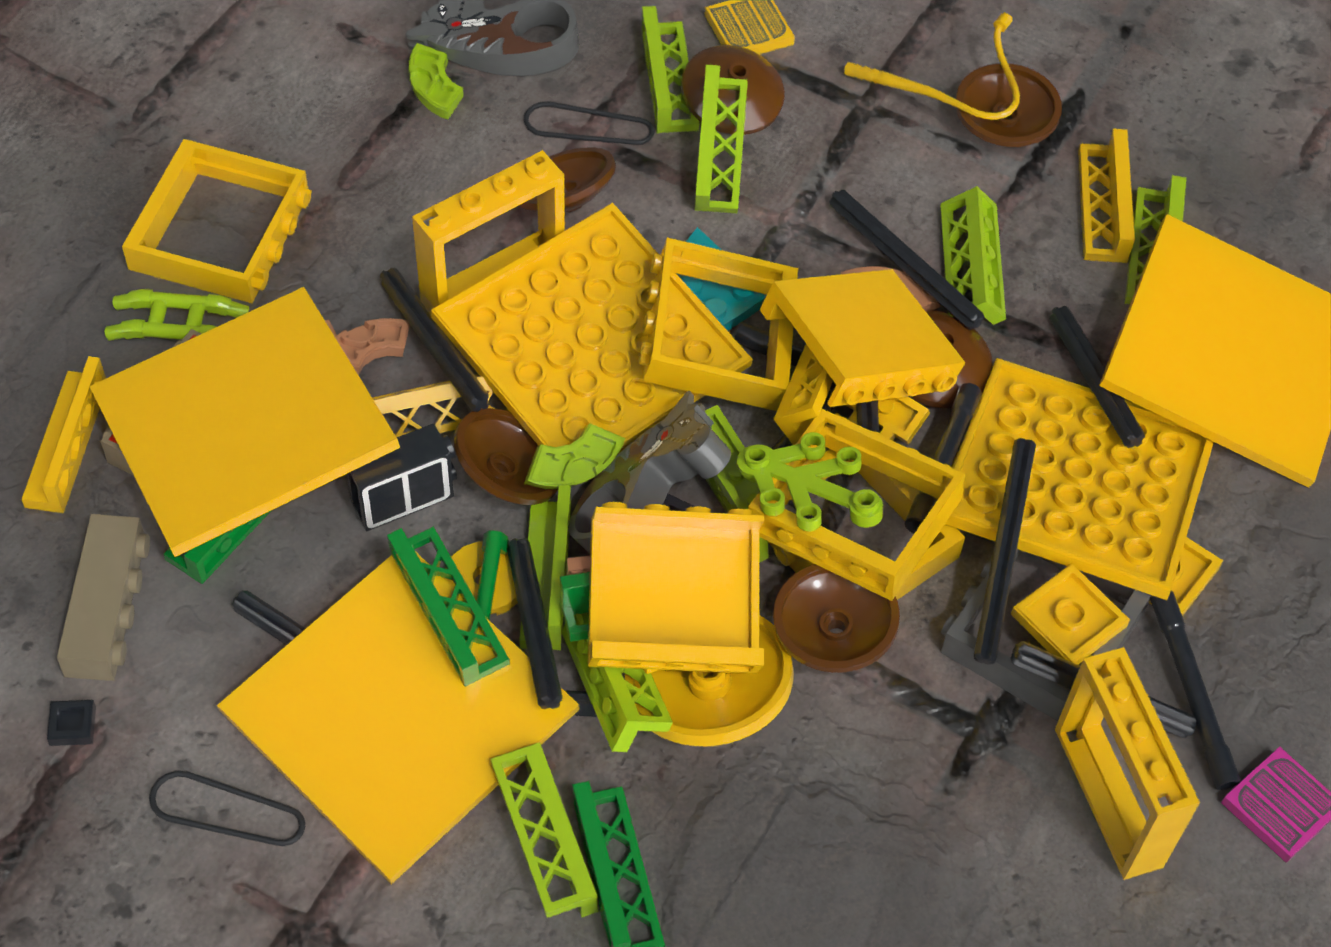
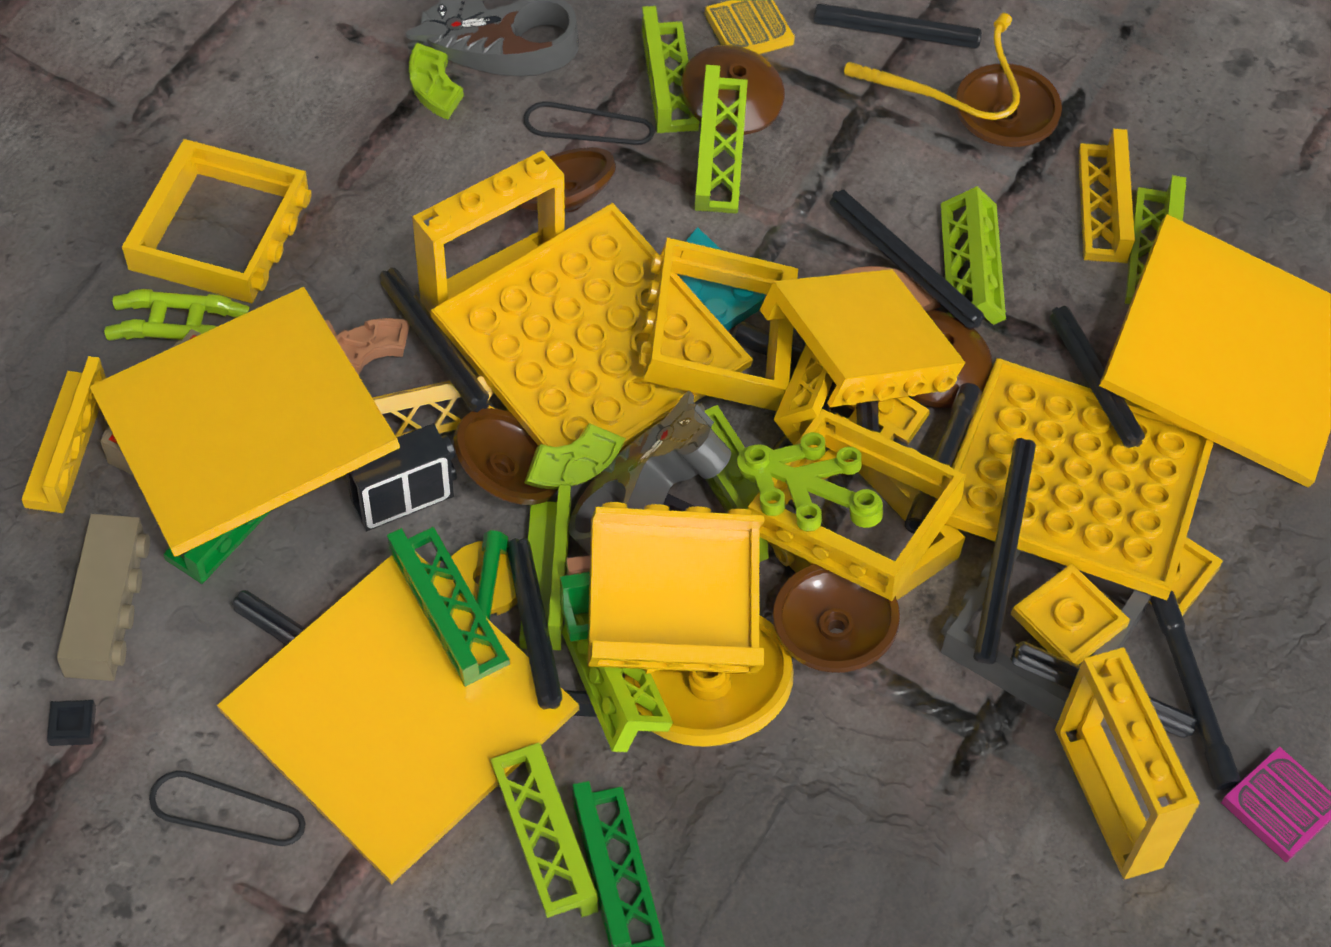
none -> black axle [814,3,982,49]

